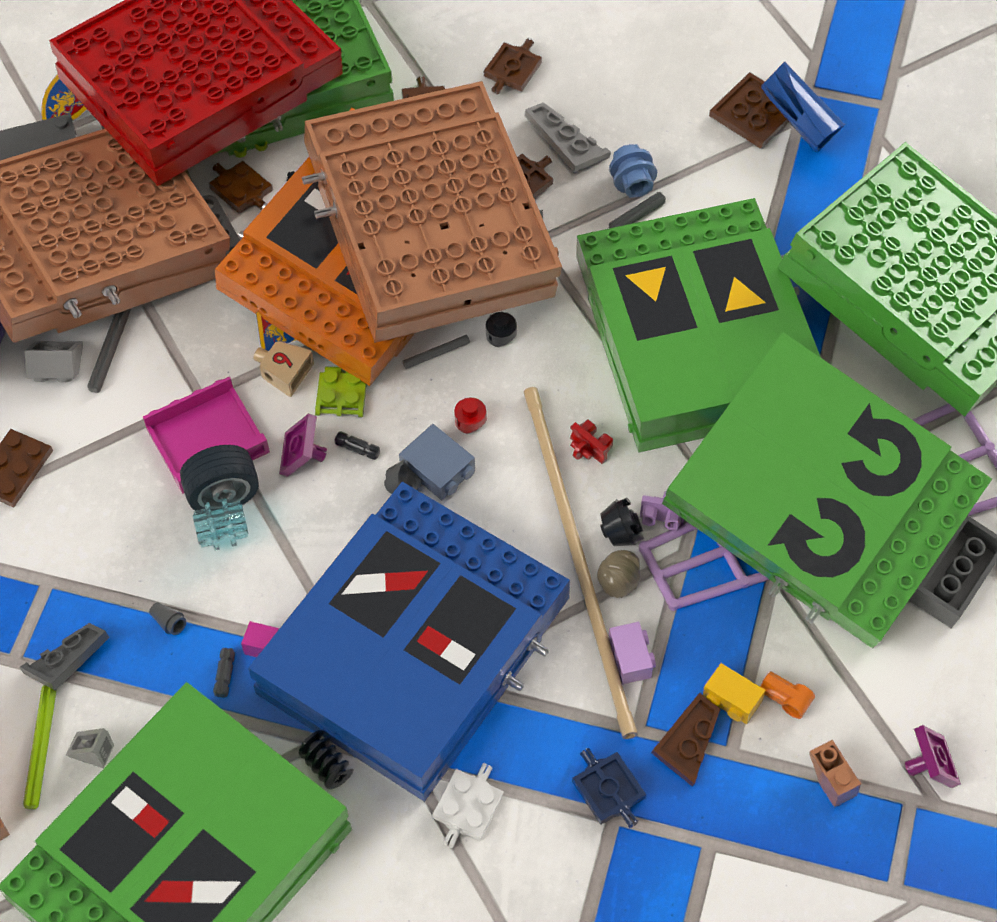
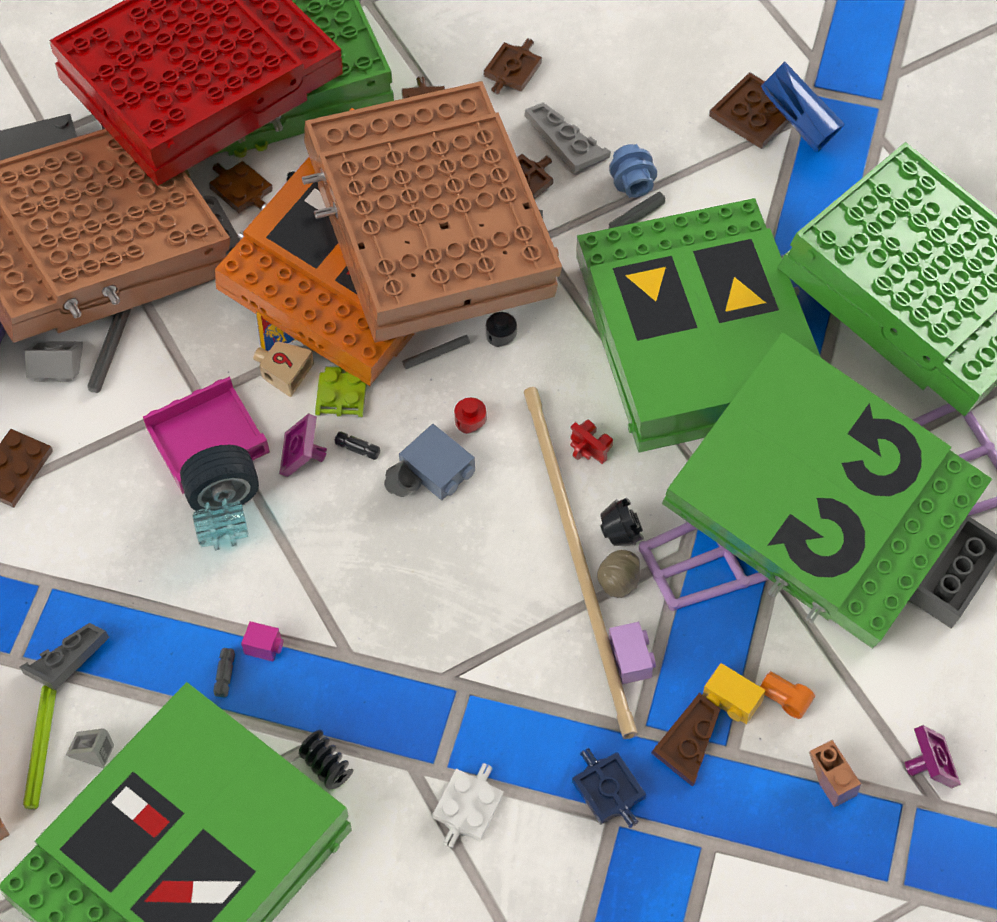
shield [41,74,87,120] -> none
dark grey cone [149,602,186,635] -> none
blue piece [248,482,570,802] -> none
lavender hips [640,491,685,531] -> none

